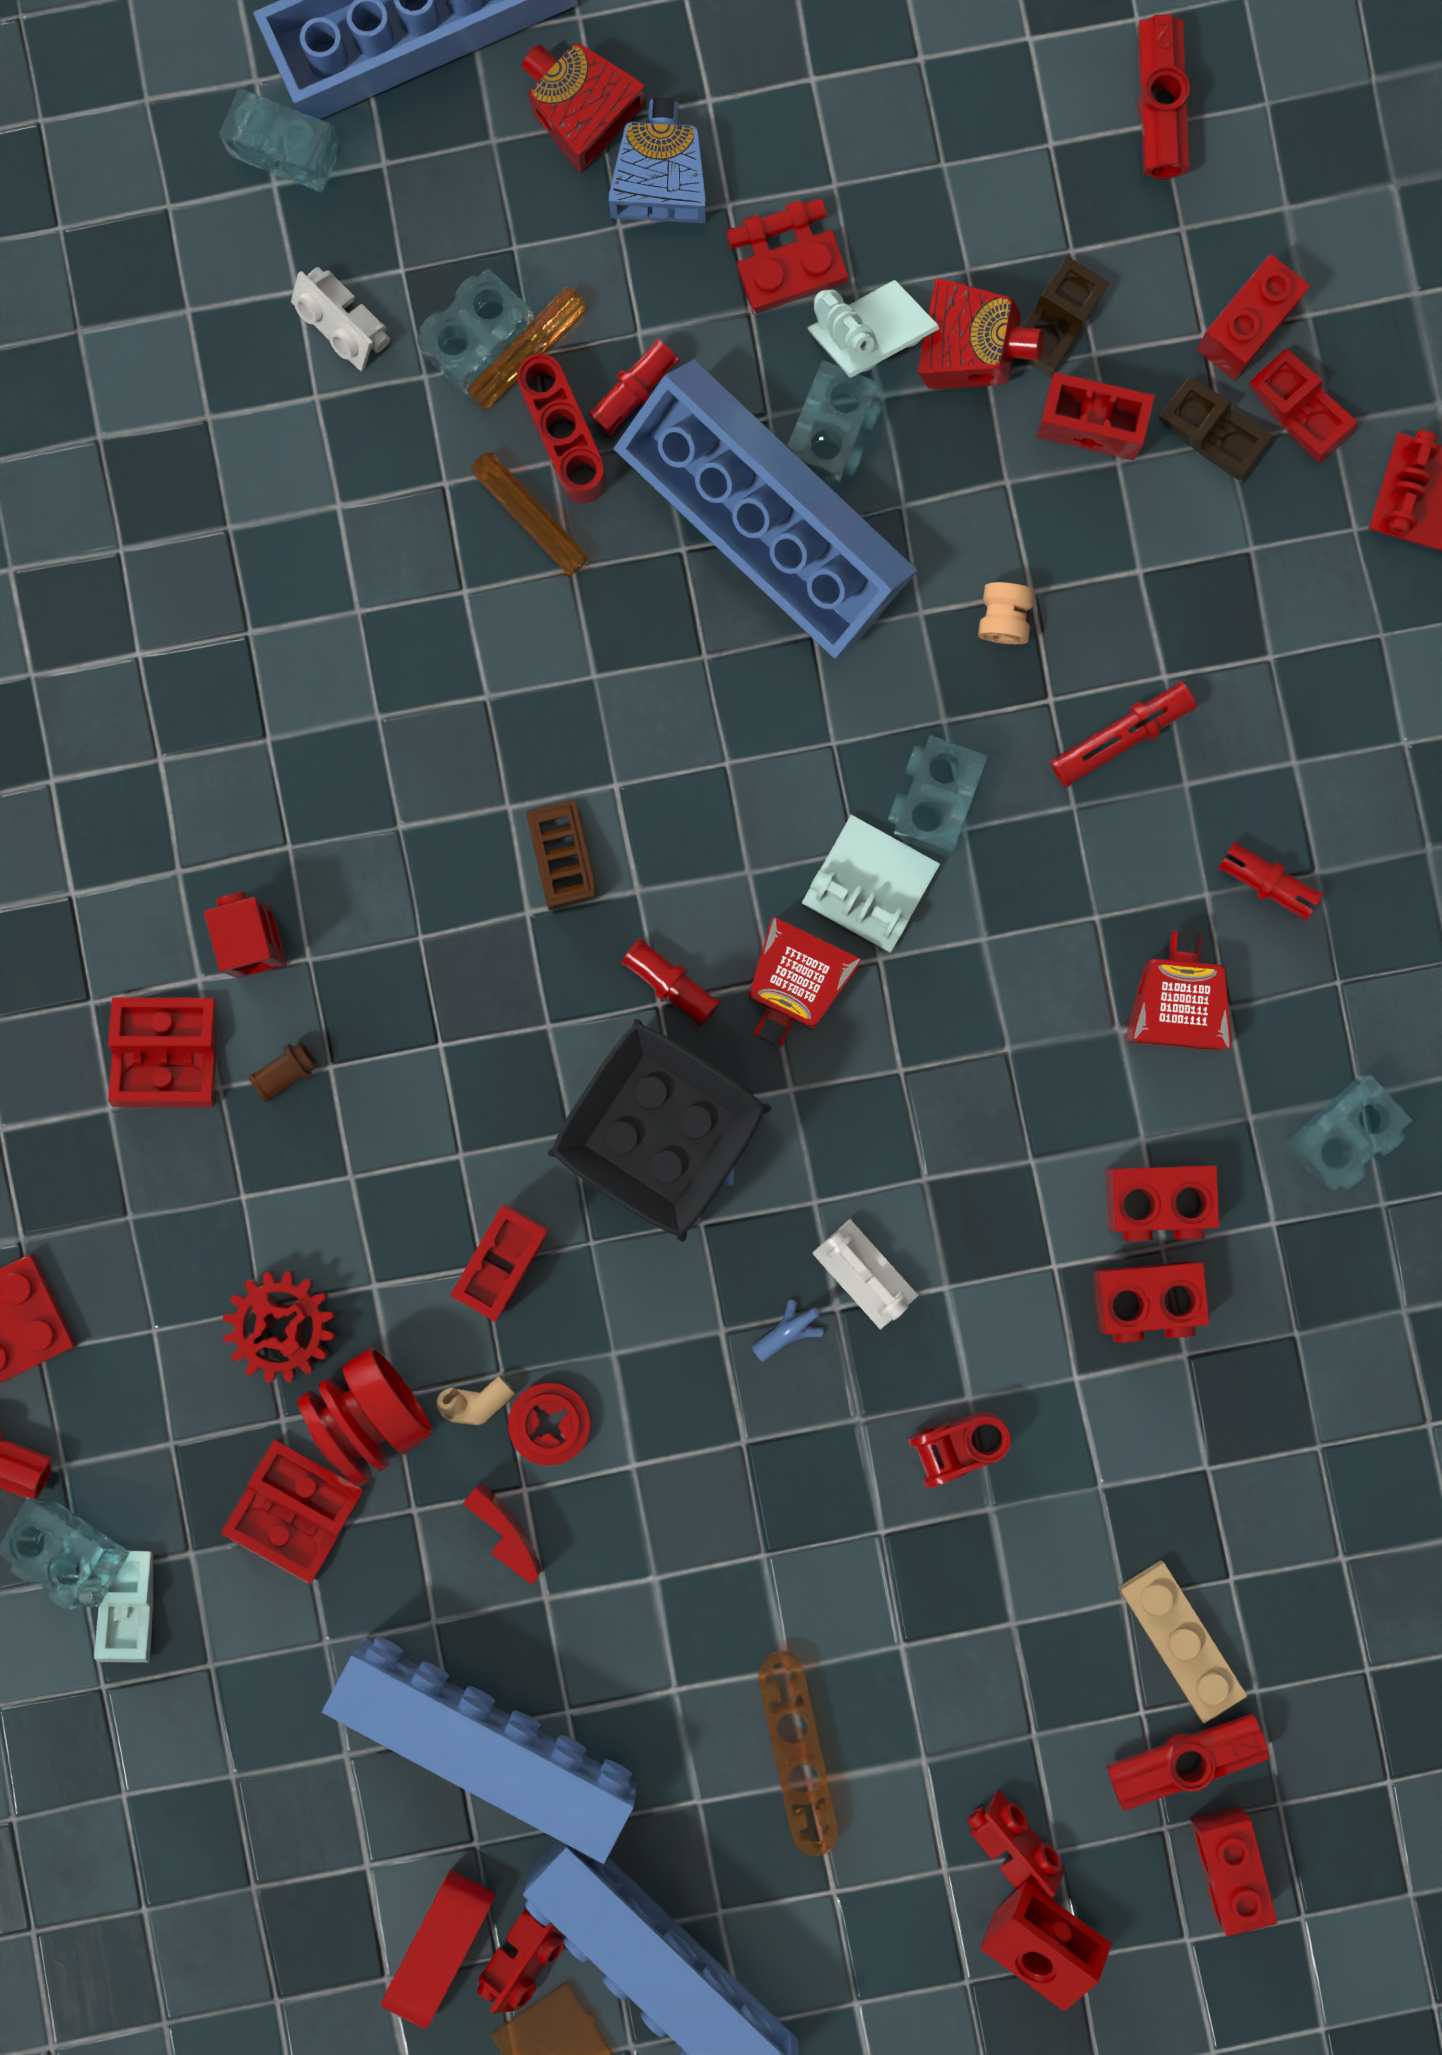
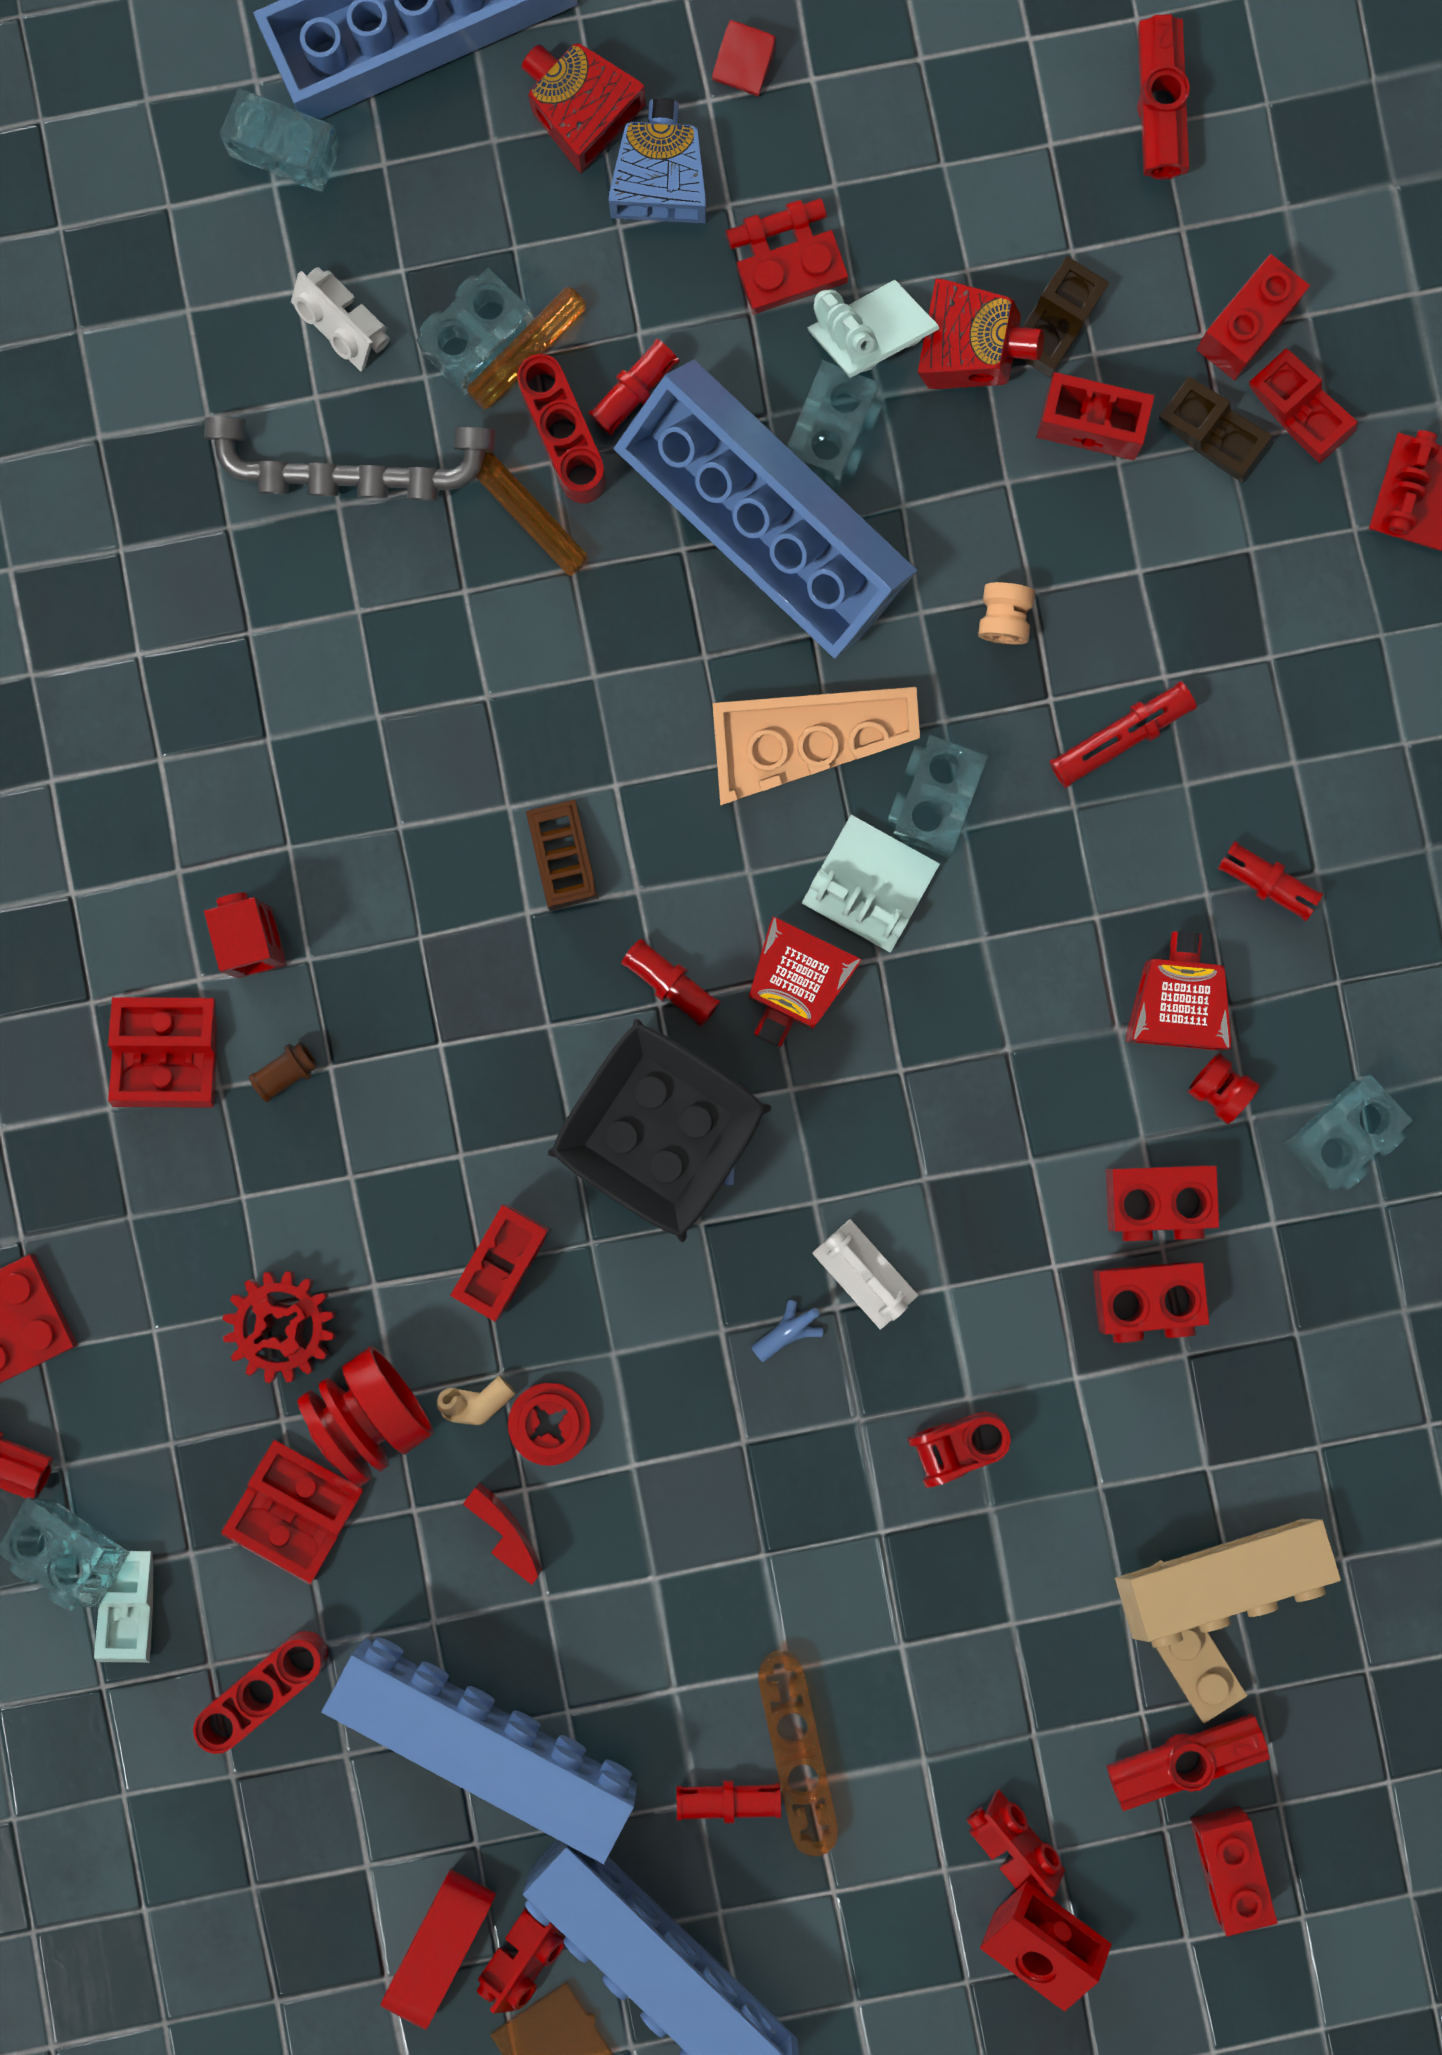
none -> red beam [193,1631,329,1754]
none -> flat silver bar [204,417,496,501]
none -> red pin [676,1780,781,1824]
none -> red slope [712,20,776,97]
none -> light nougat wing [712,687,920,805]
none -> tan brick [1115,1518,1341,1648]
none -> red wheel [1187,1053,1260,1124]

